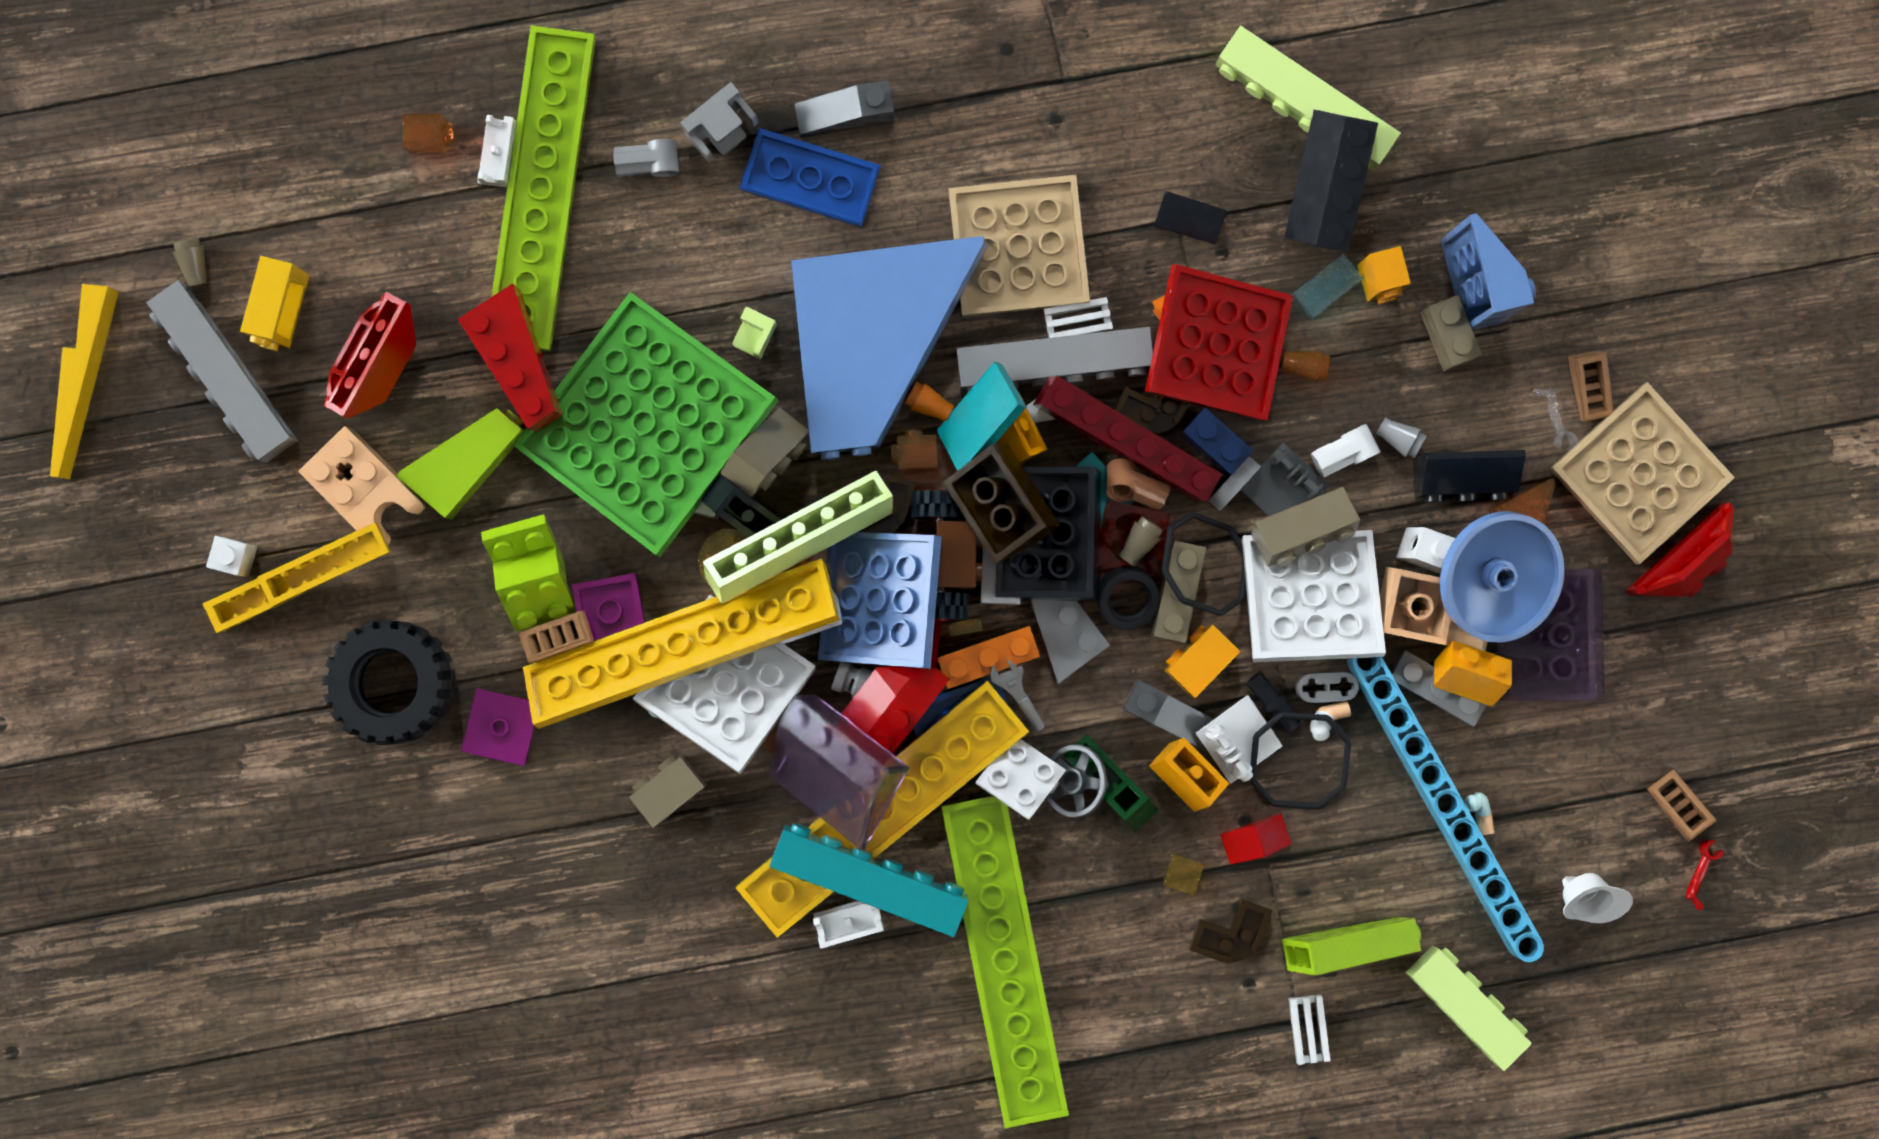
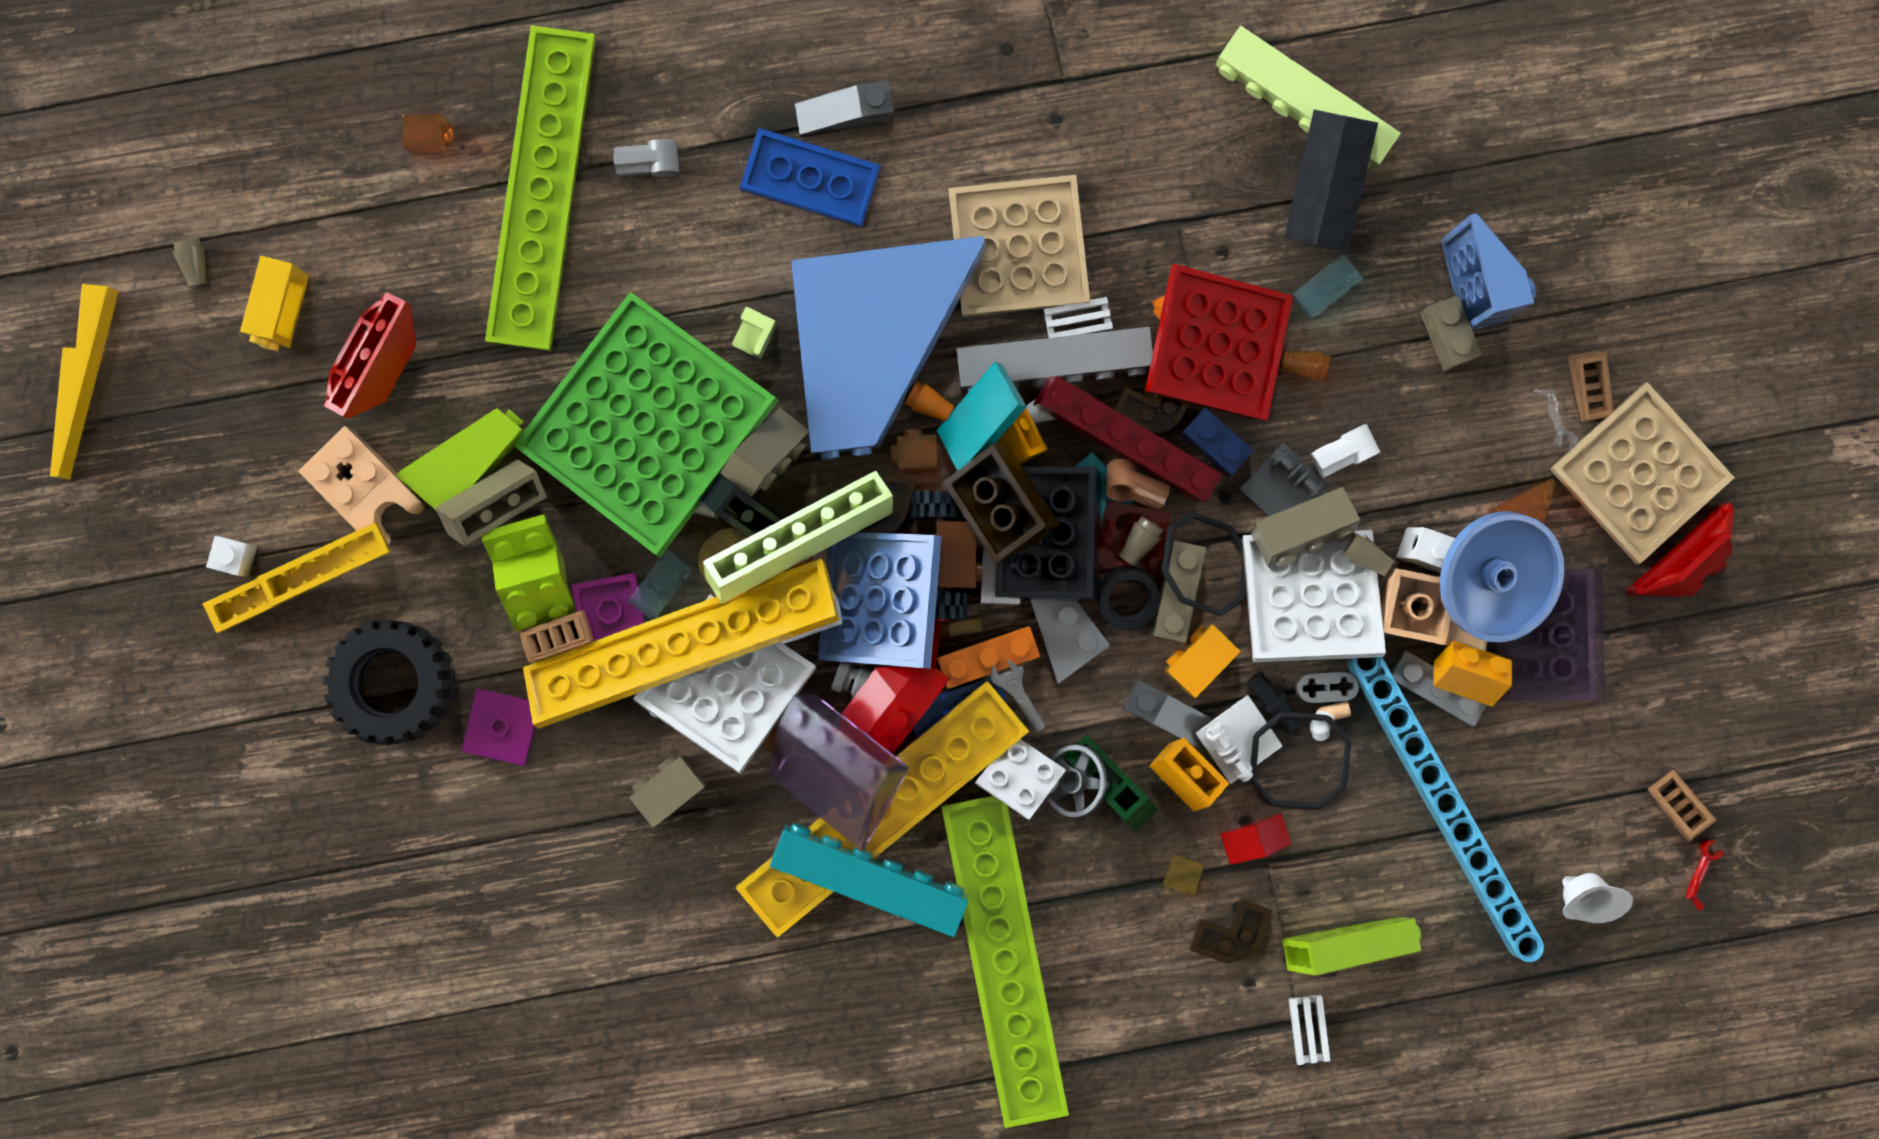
light grey brick [146,280,298,463] -> none
red wedge [458,283,563,433] -> none
white hinge [477,115,517,188] -> none
light grey panel [680,82,759,163] -> none
white hinge [813,901,884,948] -> none
black slope [1154,191,1227,245] -> none
light grey beam [1208,456,1261,511] -> none
light orange brick [1357,246,1411,305] -> none
light grey cone [1376,417,1427,459] -> none
yellowish green brick [1405,945,1532,1071] -> none
black slope [1413,450,1526,503] -> none
arm [1465,792,1495,835] -> none
none -> dark tan brick [435,459,547,546]
none -> clear light blue plate [627,550,693,620]
none -> dark tan cone [1342,533,1394,576]

